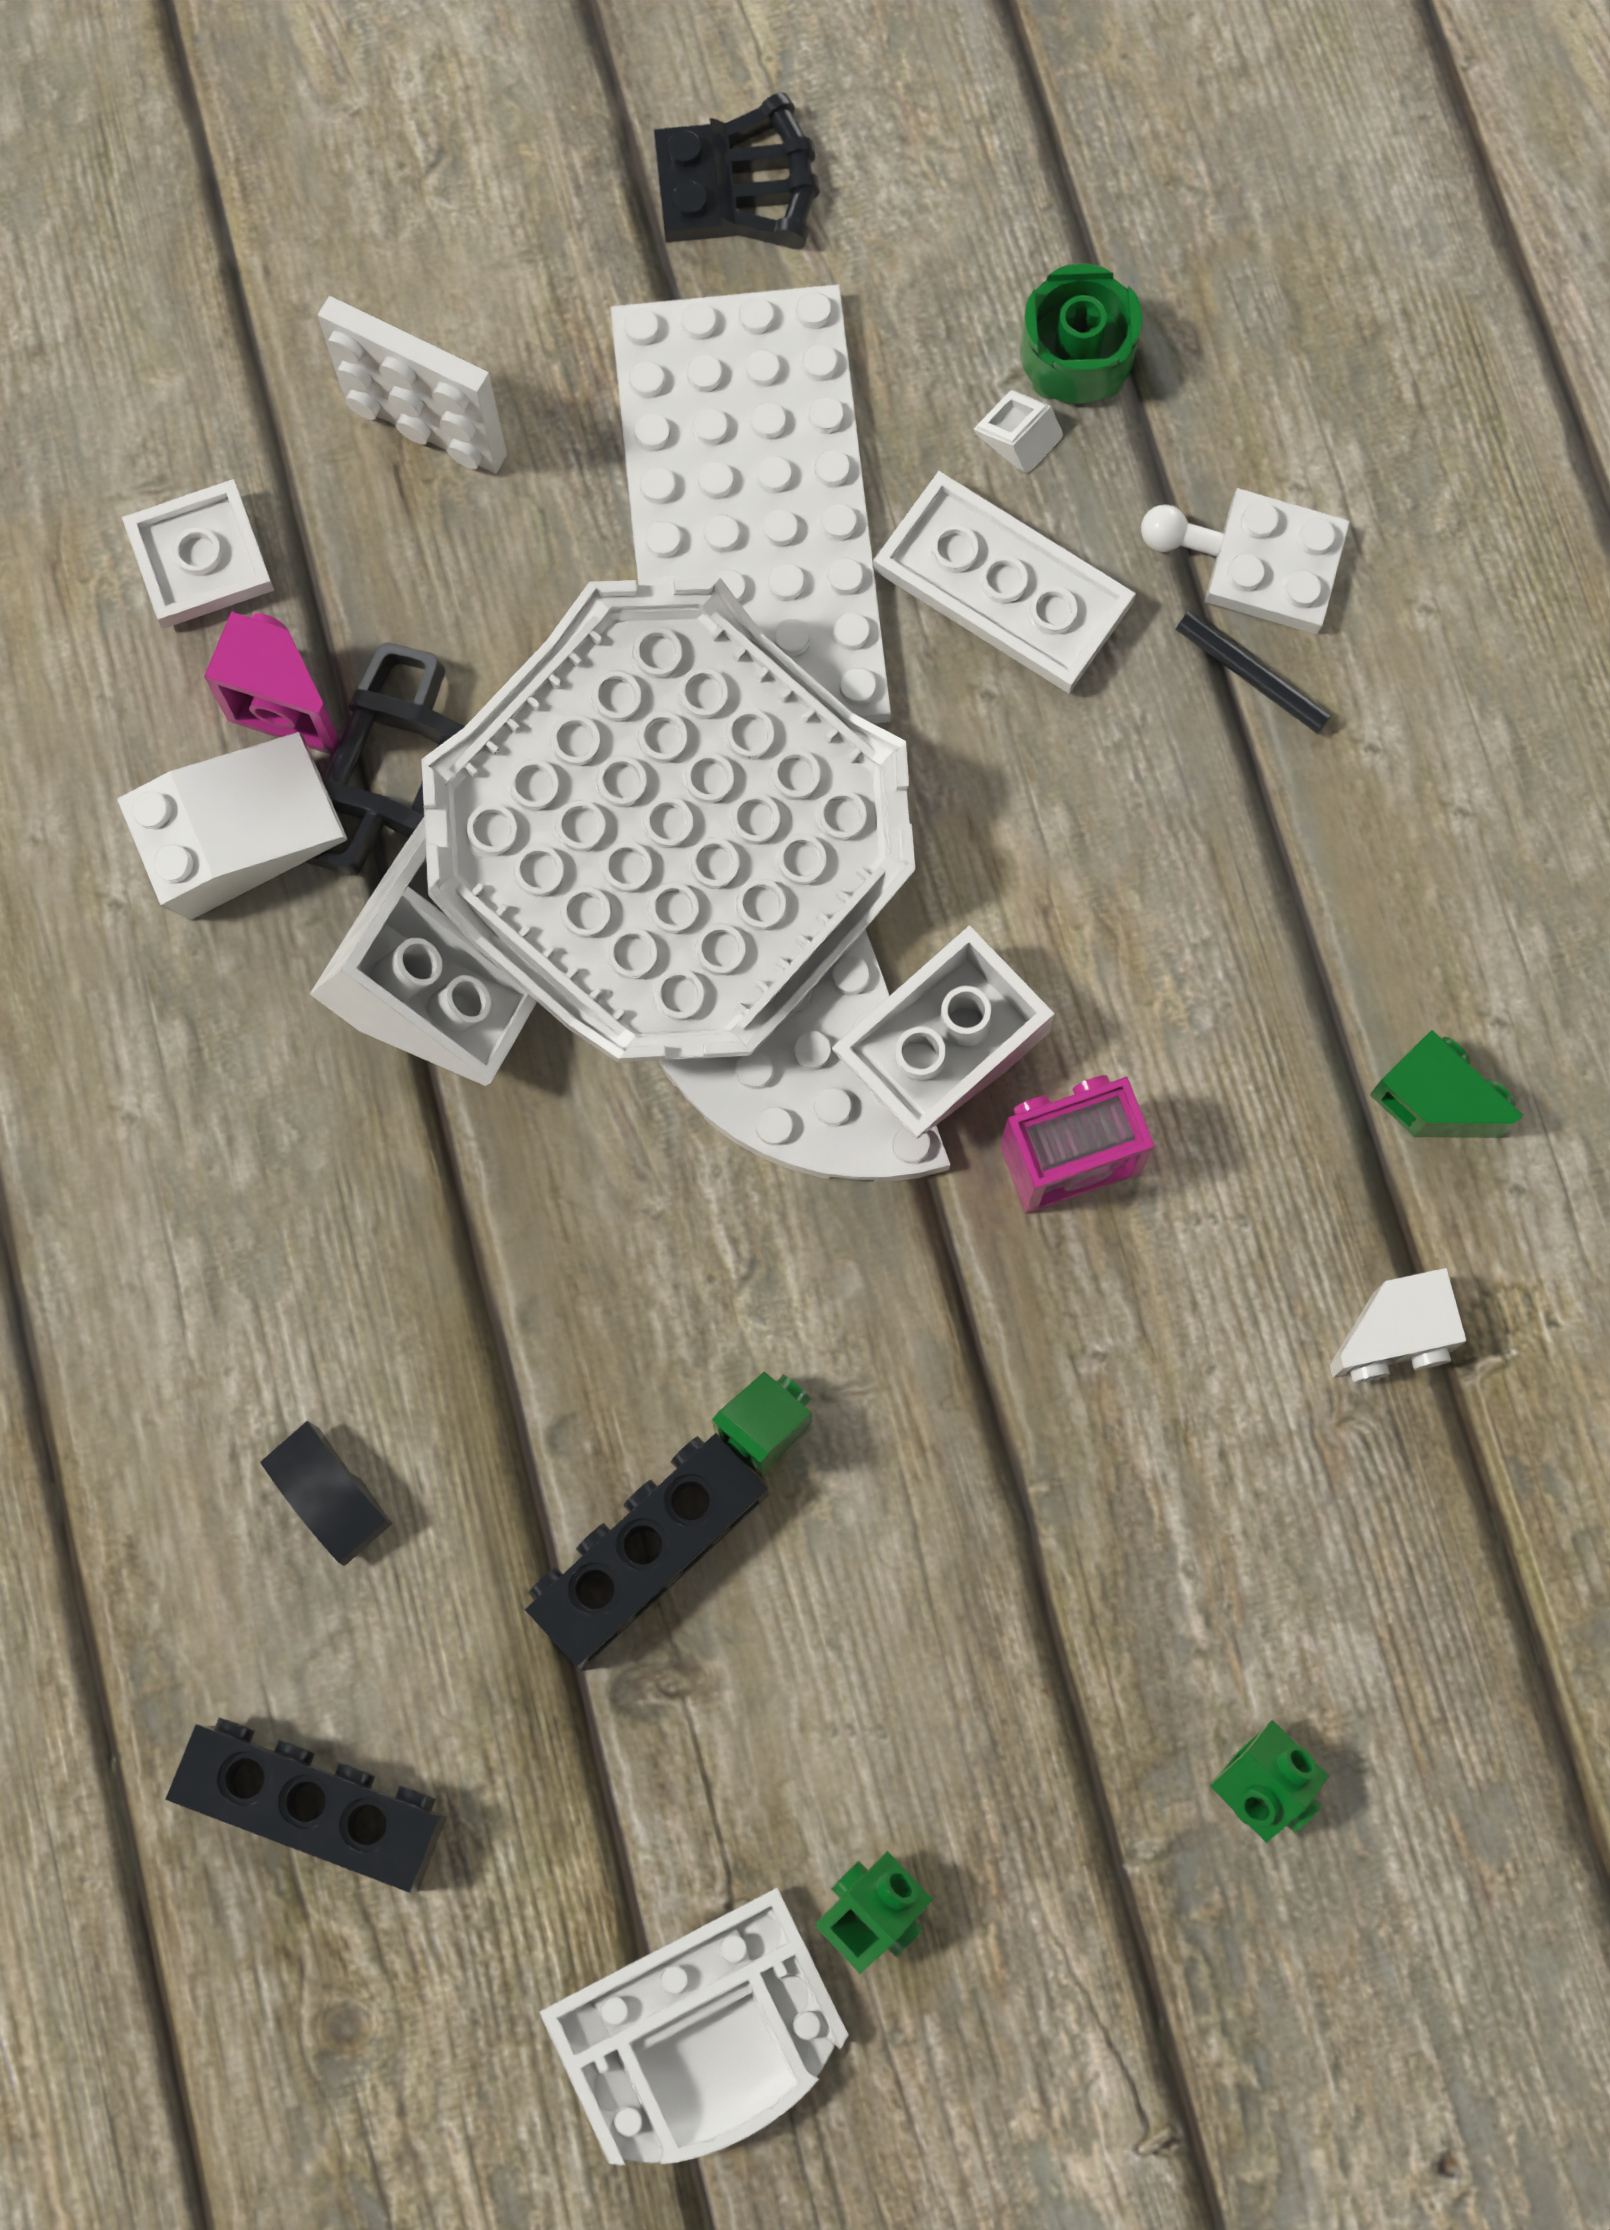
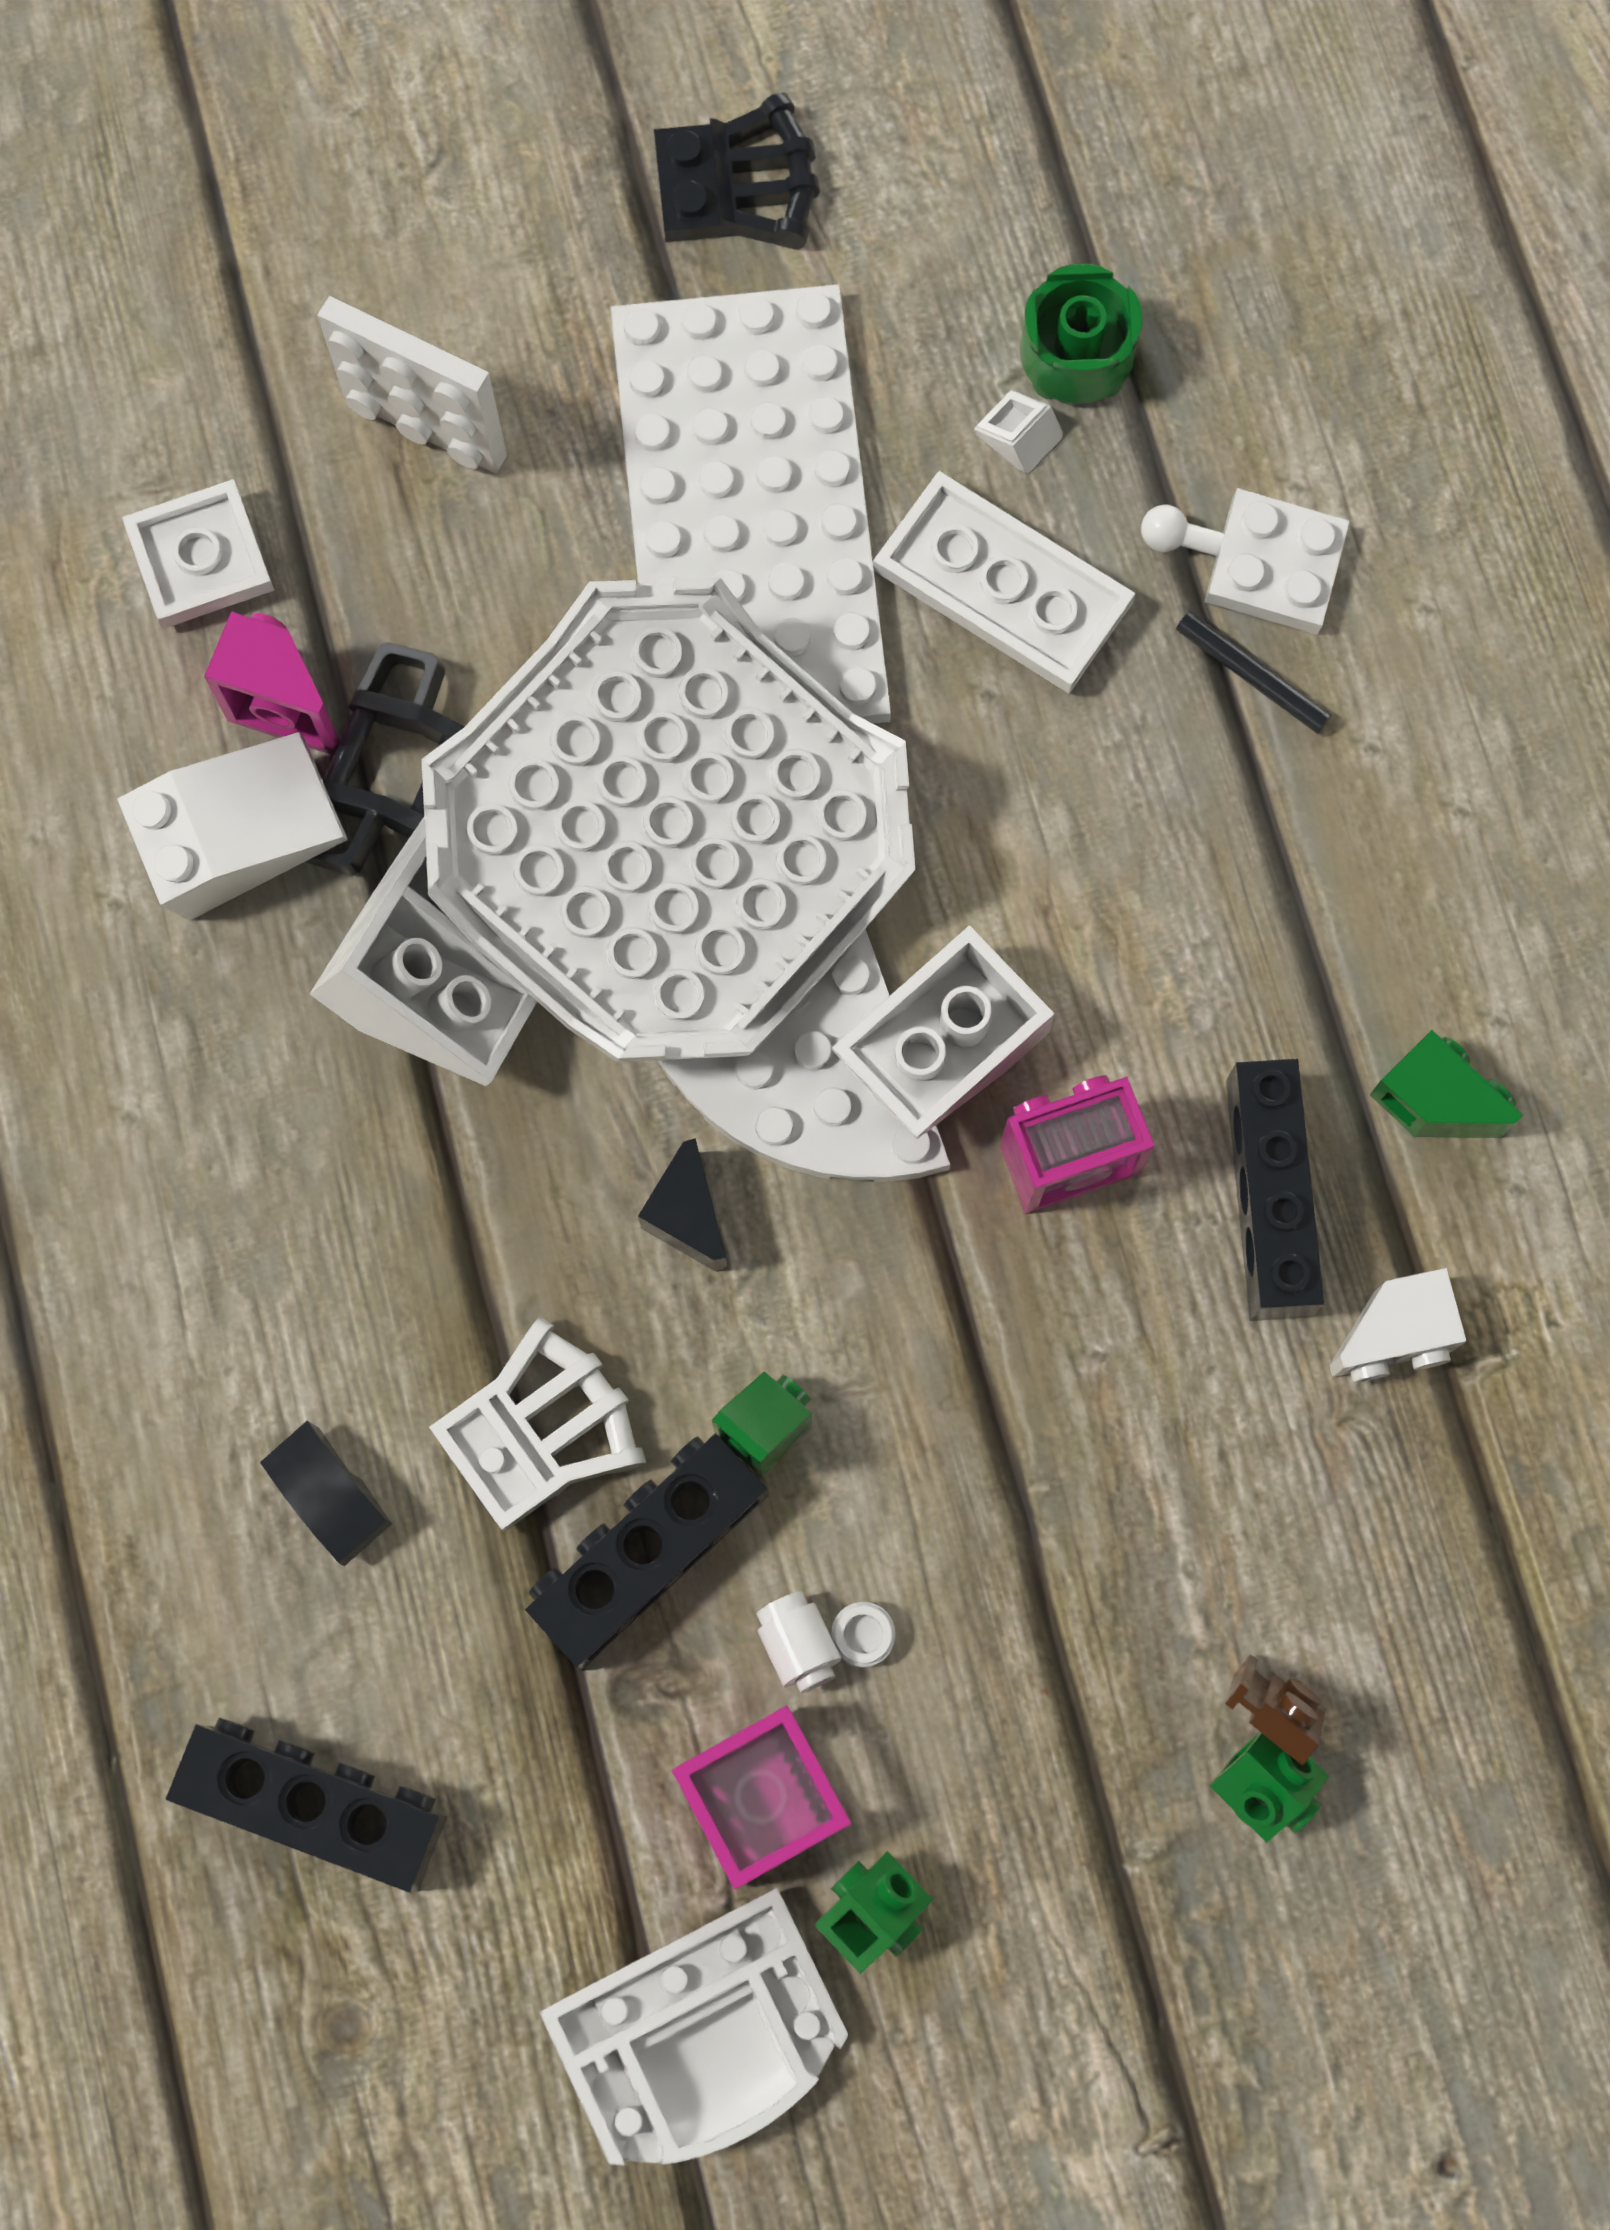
none -> white plate [429,1317,646,1532]
none -> black slope [638,1138,728,1272]
none -> clear piece [671,1705,851,1890]
none -> white brick [756,1591,841,1693]
none -> white tile [831,1602,895,1668]
none -> reddish brown plate [1225,1654,1325,1765]
none -> black brick [1226,1059,1324,1321]

